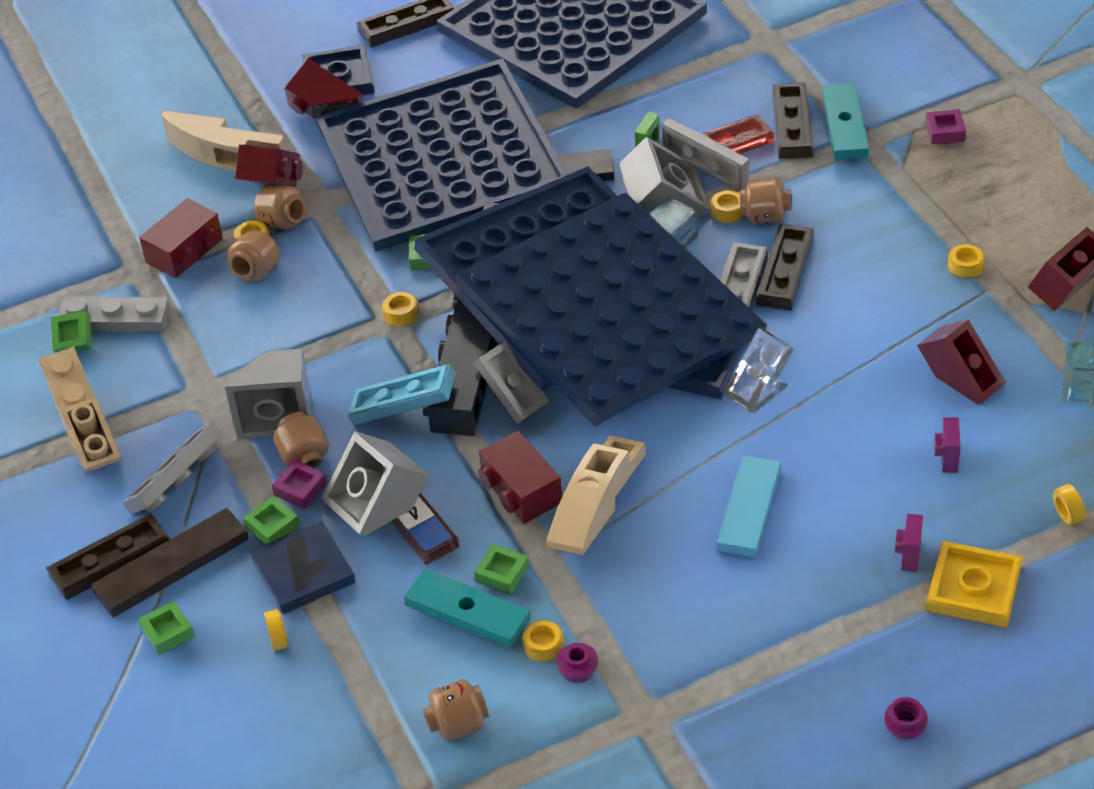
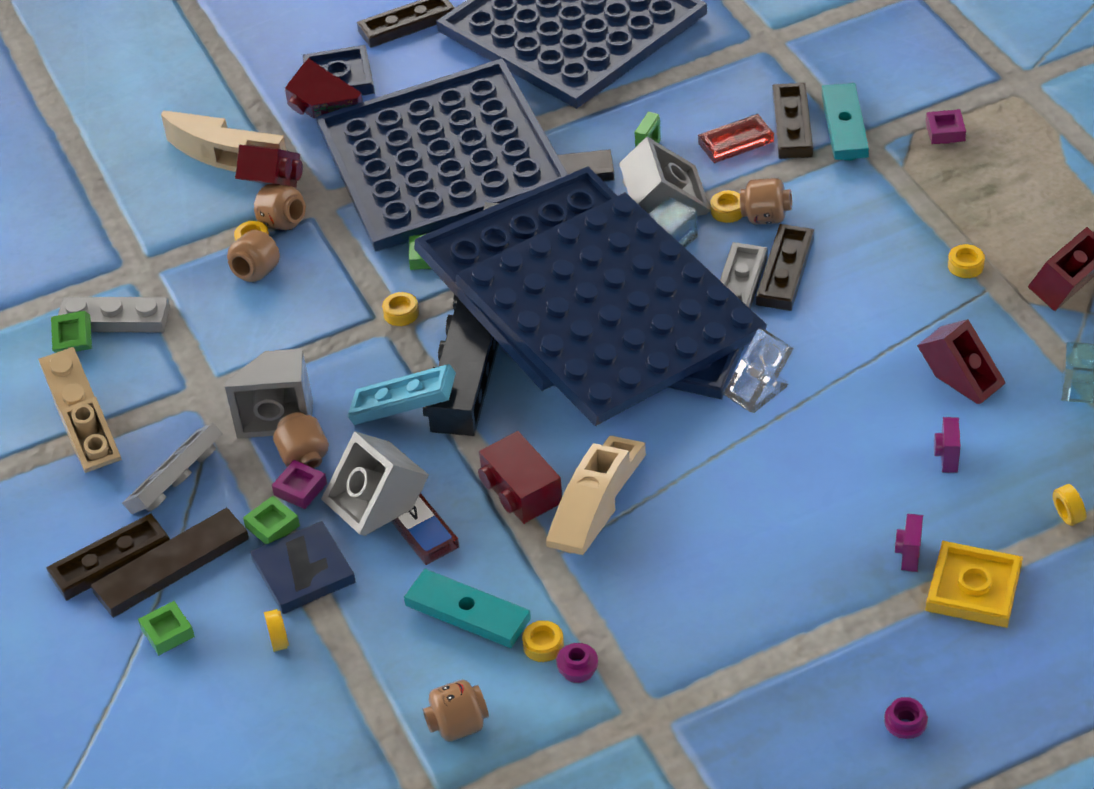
dark red brick [139,198,223,279] -> none
light grey plate [473,340,550,424] -> none
bright green plate [474,544,529,595] -> none
light grey tile [662,118,749,191] -> none
medium azure tile [717,455,781,558] -> none

